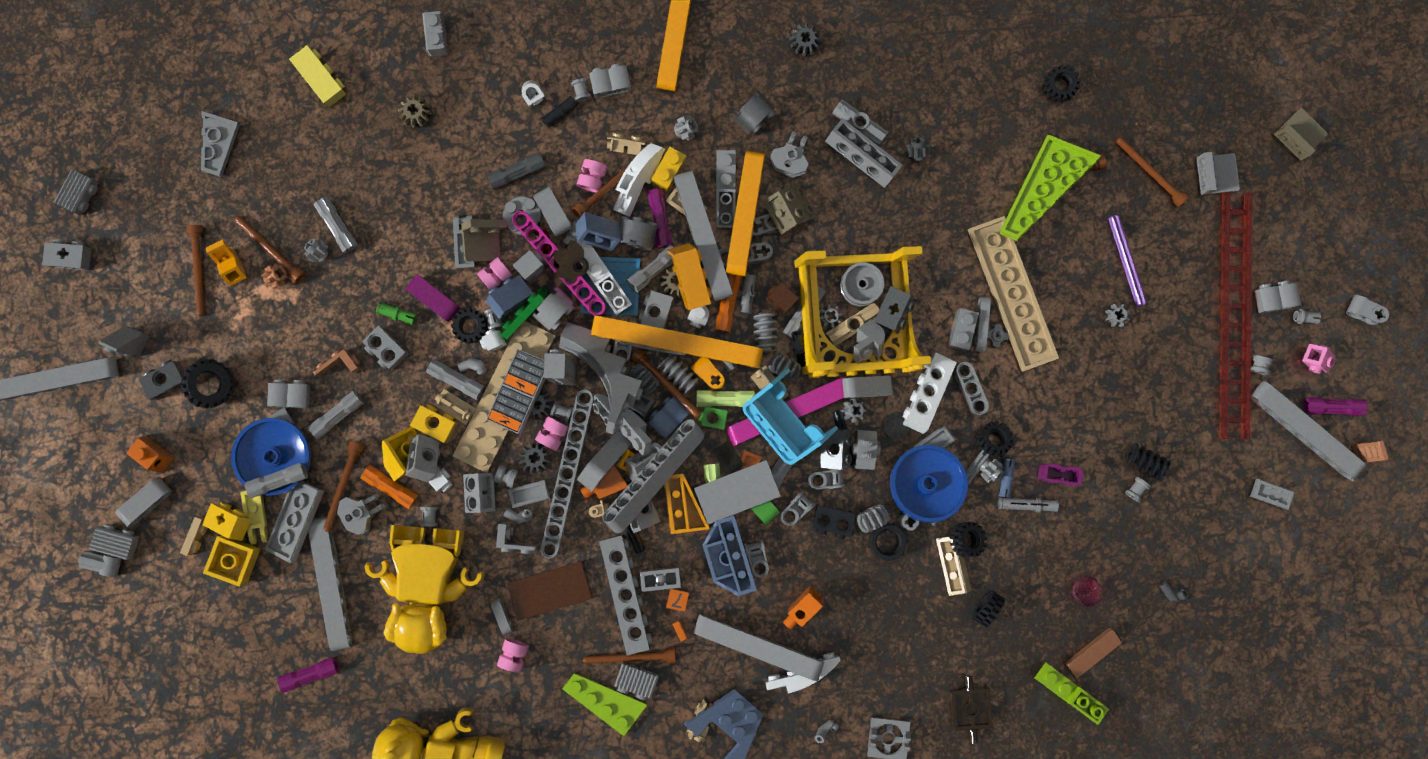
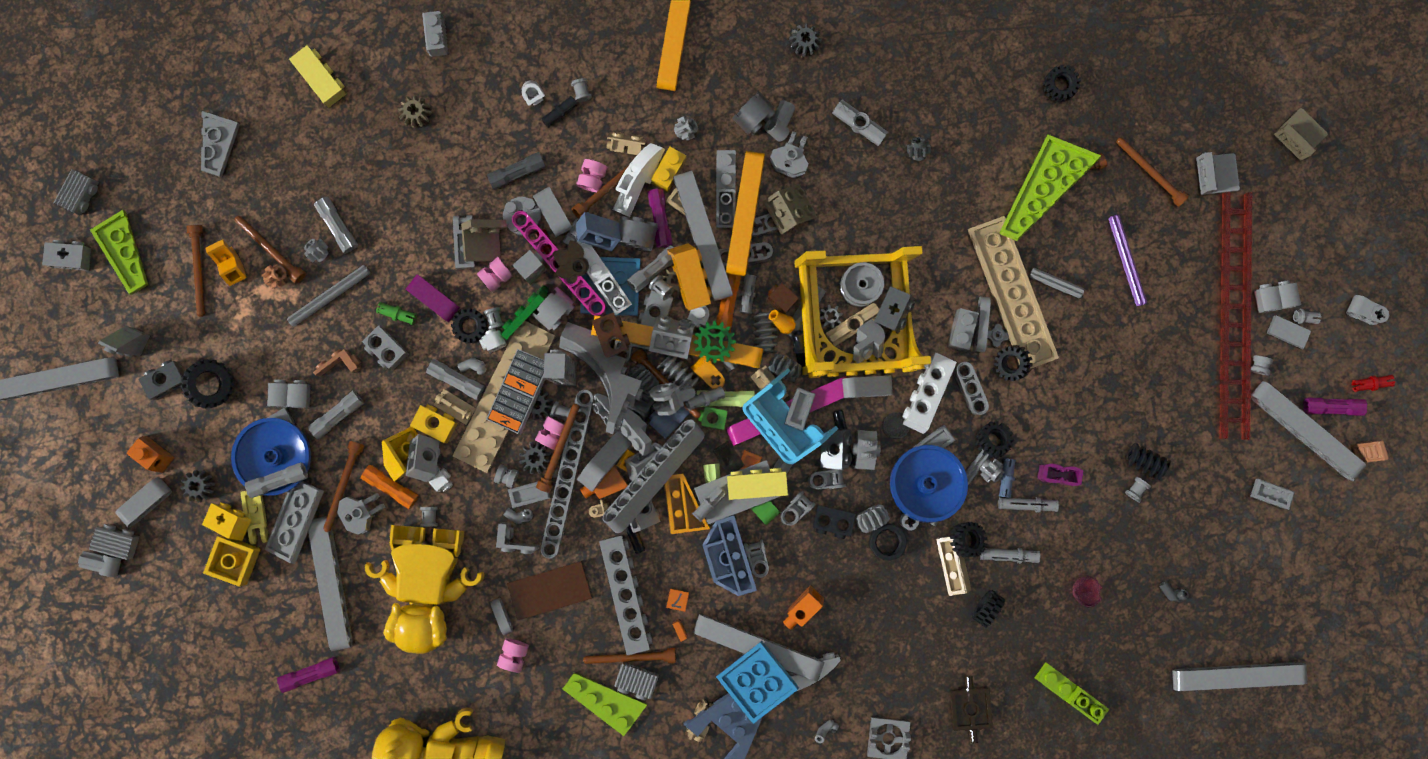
tan plate [180,516,208,556] -> none
light grey brick [463,473,495,513] -> none
sand blue brick [485,275,533,319] -> none
light grey brick [589,64,631,99] -> none
light grey brick [640,566,681,592] -> none
light grey brick [825,118,902,188] -> none
light grey gear [840,399,866,423] -> none
nougat slope [1064,628,1121,679] -> none
light grey gear [1105,304,1130,327] -> none
bright pink brick [1302,344,1336,374] -> none
none -> lime wing [90,210,148,295]
none -> dark grey gear [180,470,215,503]
none -> light grey axle [287,265,370,327]
none -> dark orange piece [536,404,579,493]
none -> reddish brown brick [592,312,631,358]
none -> light grey bush [649,275,674,301]
none -> light grey bracket [649,316,695,359]
none -> light grey hinge [649,383,696,416]
none -> light grey pin [685,386,725,411]
none -> light grey axle [692,486,726,522]
none -> green gear [693,321,736,364]
none -> dark azure plate [716,641,799,724]
none -> light yellow brick [727,468,788,500]
none -> light grey piece [764,100,795,142]
none -> light orange cone [769,310,796,334]
none -> light grey tile [784,387,815,431]
none -> light grey pin [980,548,1040,564]
none -> black tyre [994,345,1033,381]
none -> light grey axle [1029,268,1084,298]
none -> light grey beam [1172,662,1308,691]
none -> light grey tile [1267,315,1311,349]
none -> red pin [1352,375,1395,392]

